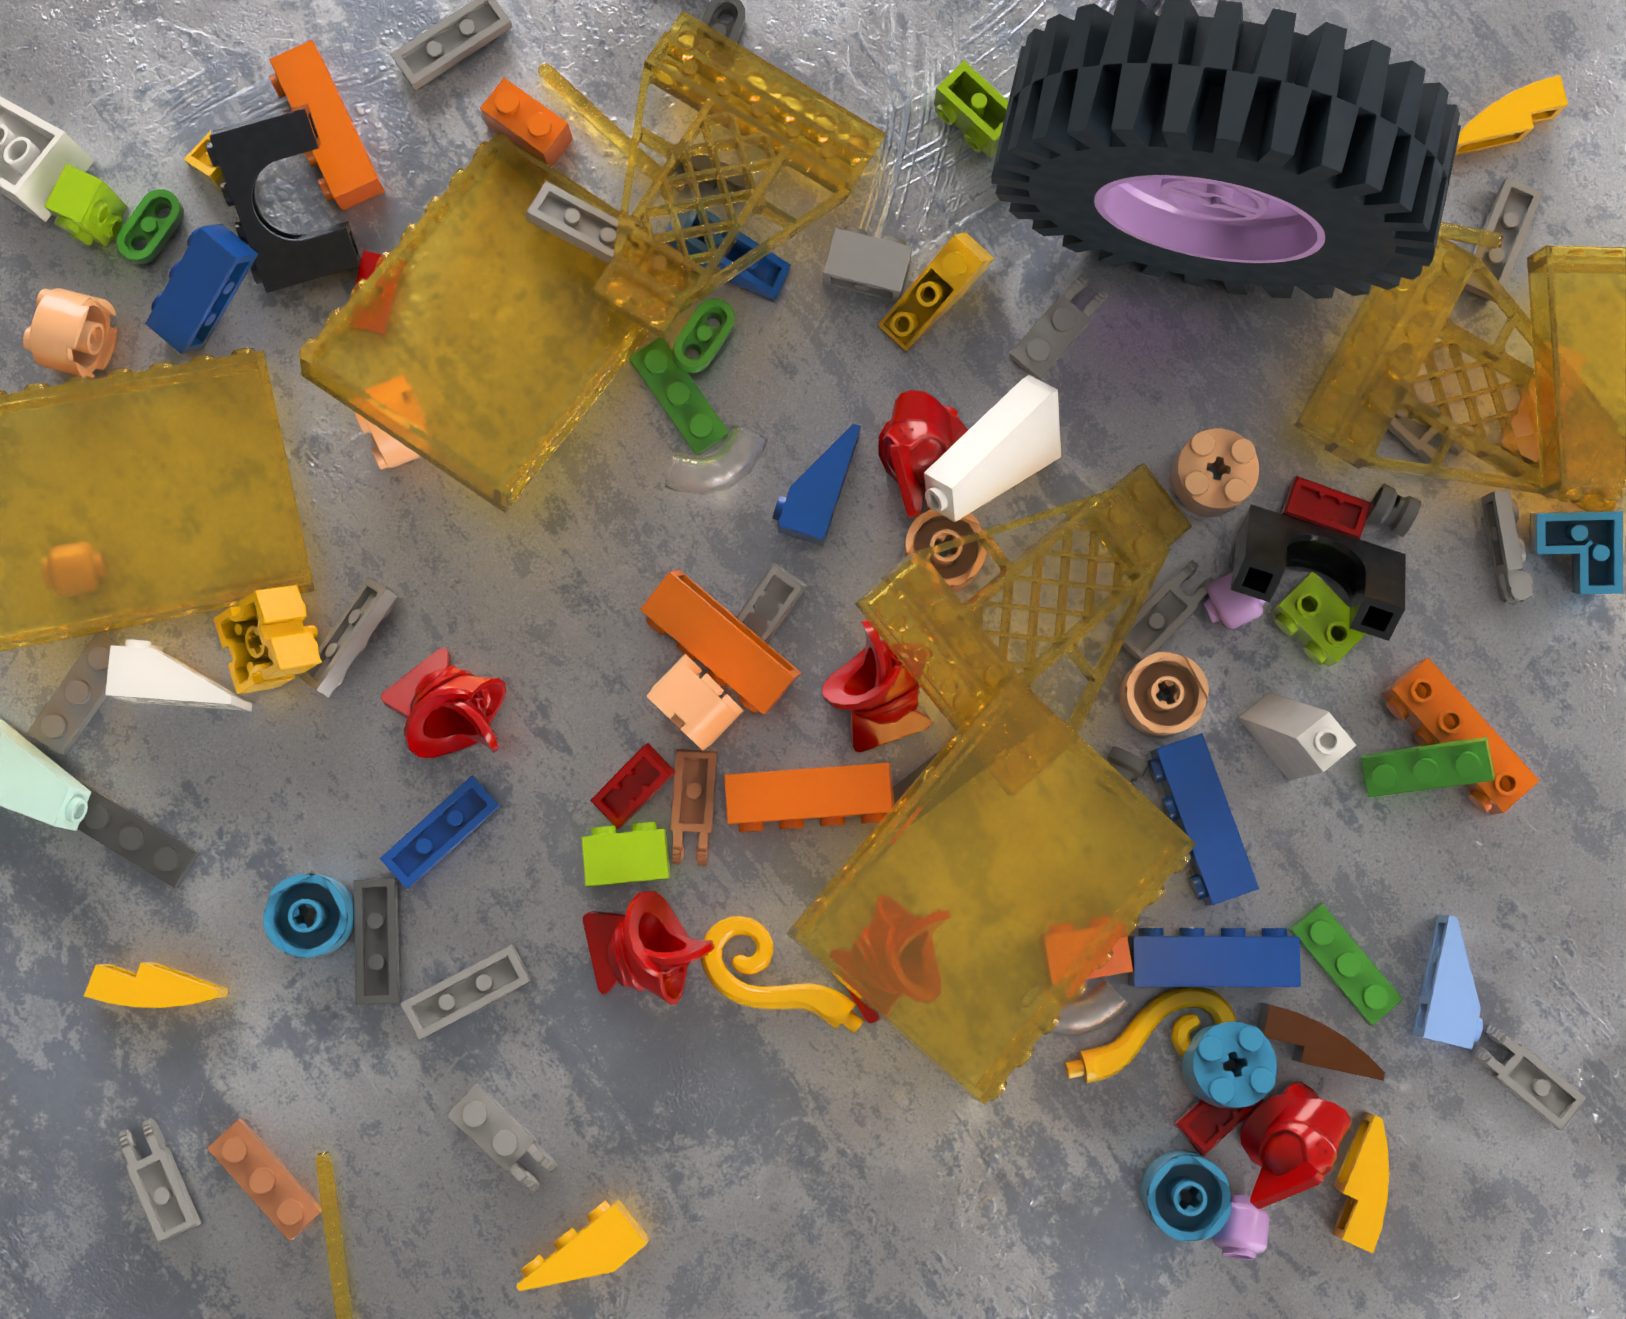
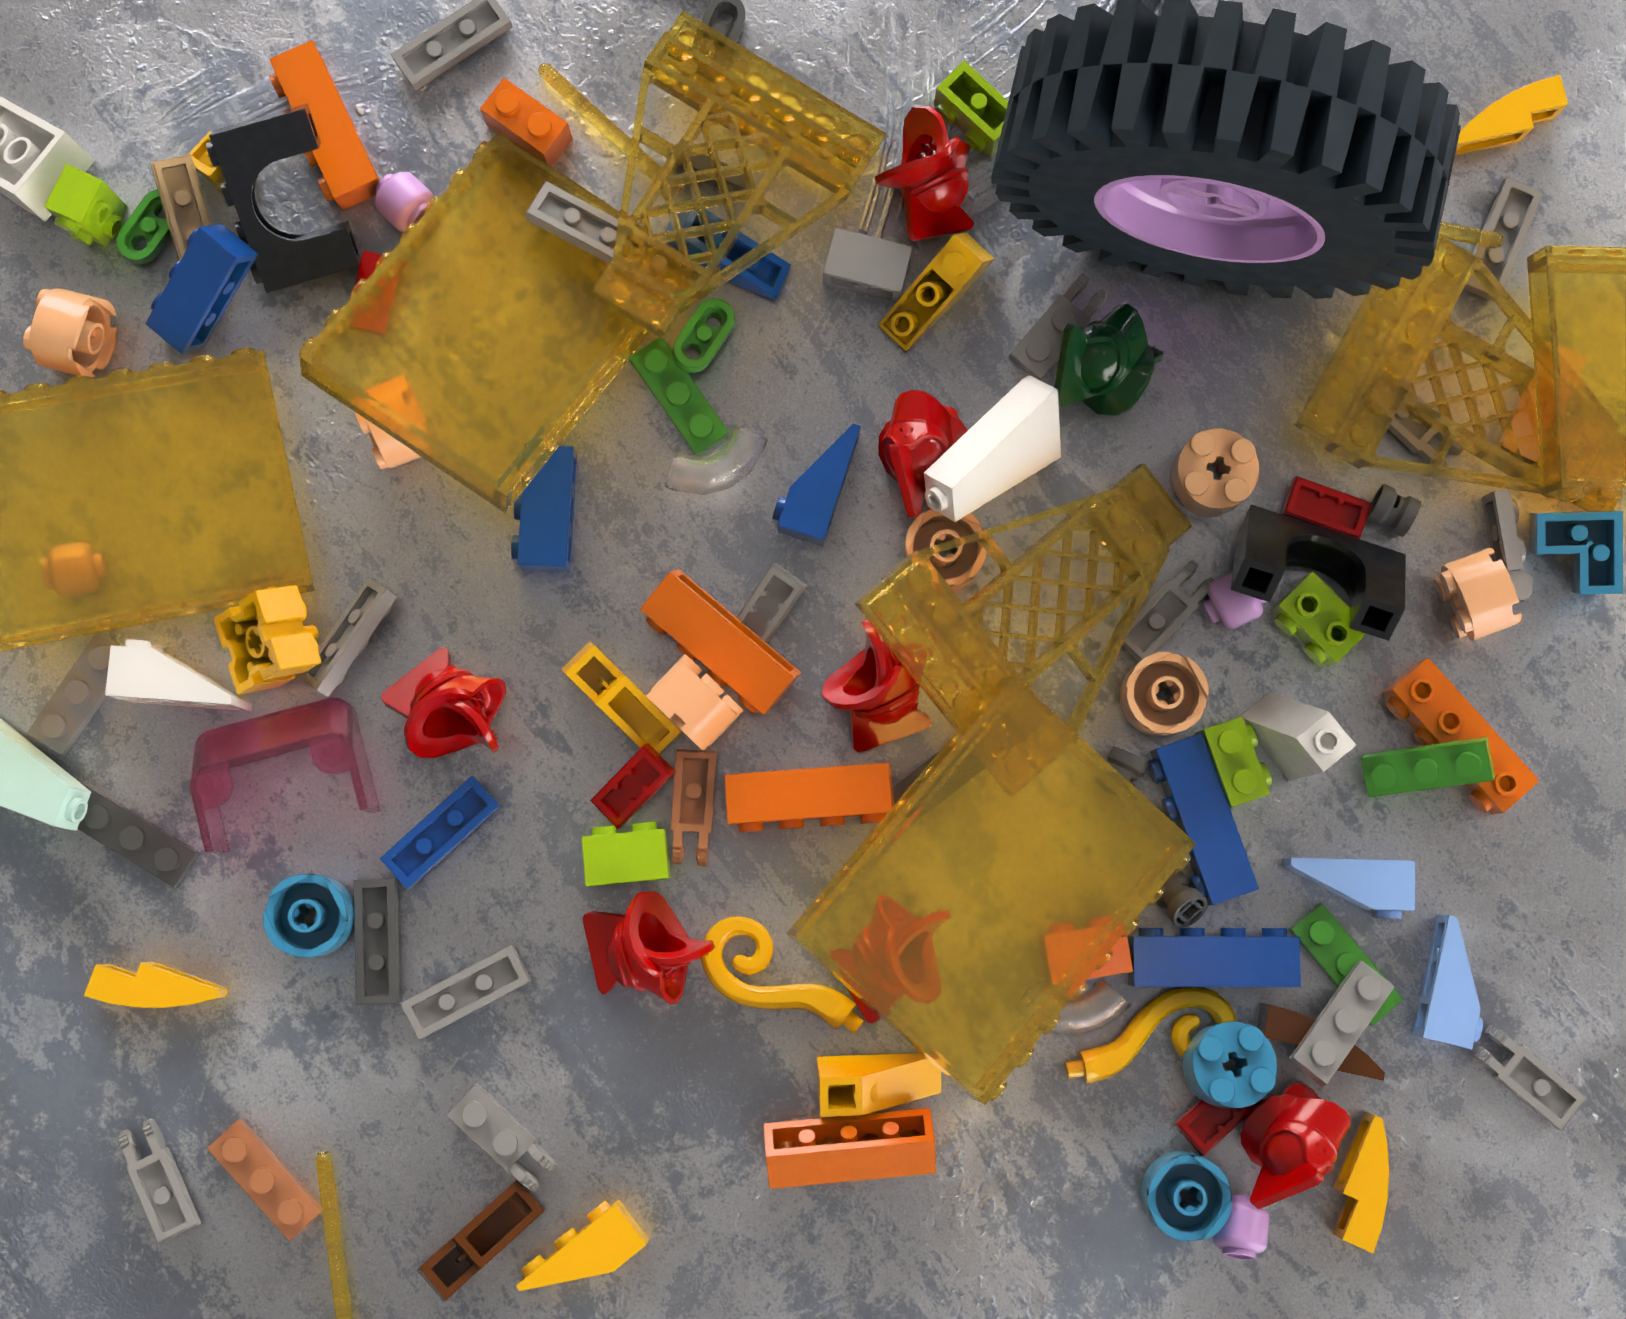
none -> tan tile [150,154,211,261]
none -> clear pink windscreen [190,697,381,854]
none -> lavender head [375,172,435,231]
none -> reddish brown slope [417,1180,544,1302]
none -> blue brick [511,444,577,573]
none -> yellow slope [561,641,681,754]
none -> orange brick [764,1108,936,1189]
none -> yellow slope [817,1052,941,1117]
none -> red helmet [875,106,974,241]
none -> dark green helmet [1054,304,1164,416]
none -> dark grey wheel [1150,870,1208,928]
none -> lime brick [1195,716,1272,808]
none -> light blue slope [1282,858,1415,919]
none -> light grey plate [1288,960,1395,1086]
none -> light nougat brick [1434,548,1522,641]

